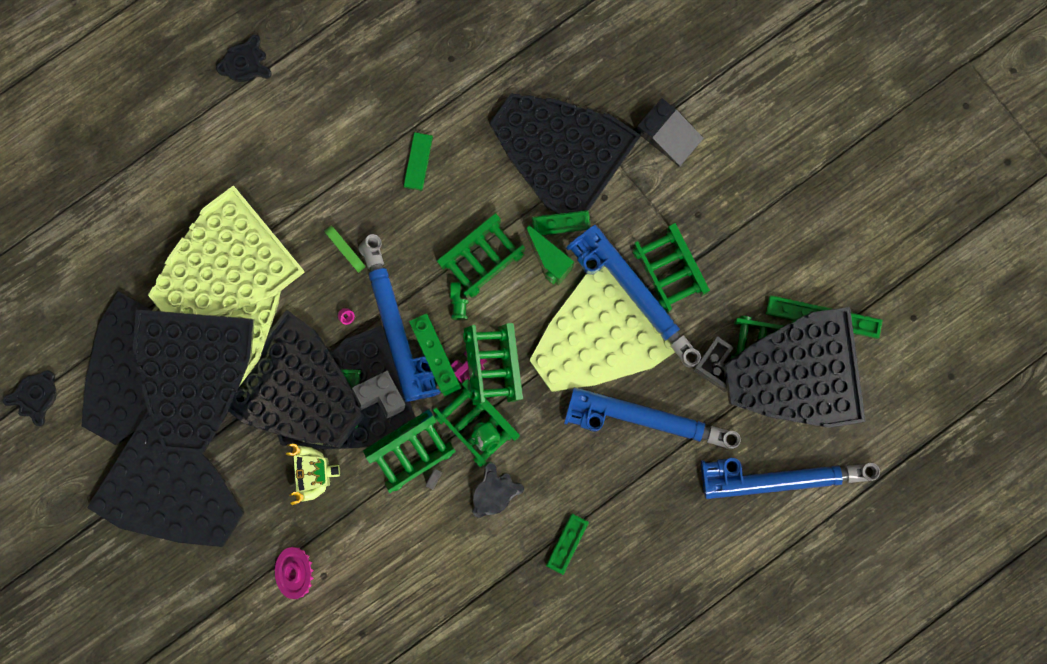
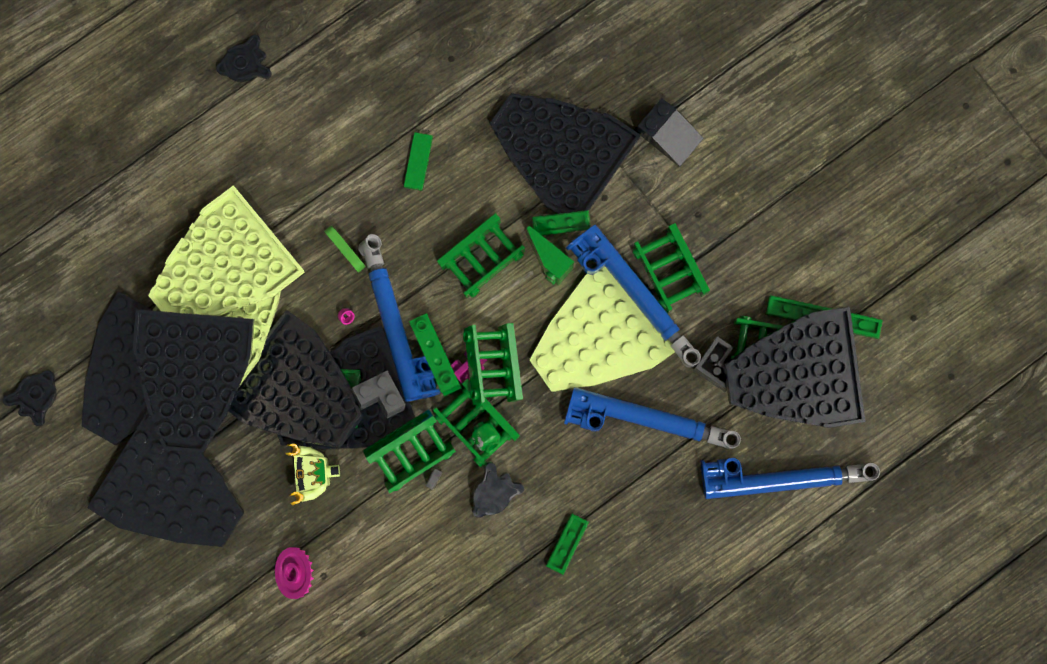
green connector [450,282,469,321] -> none

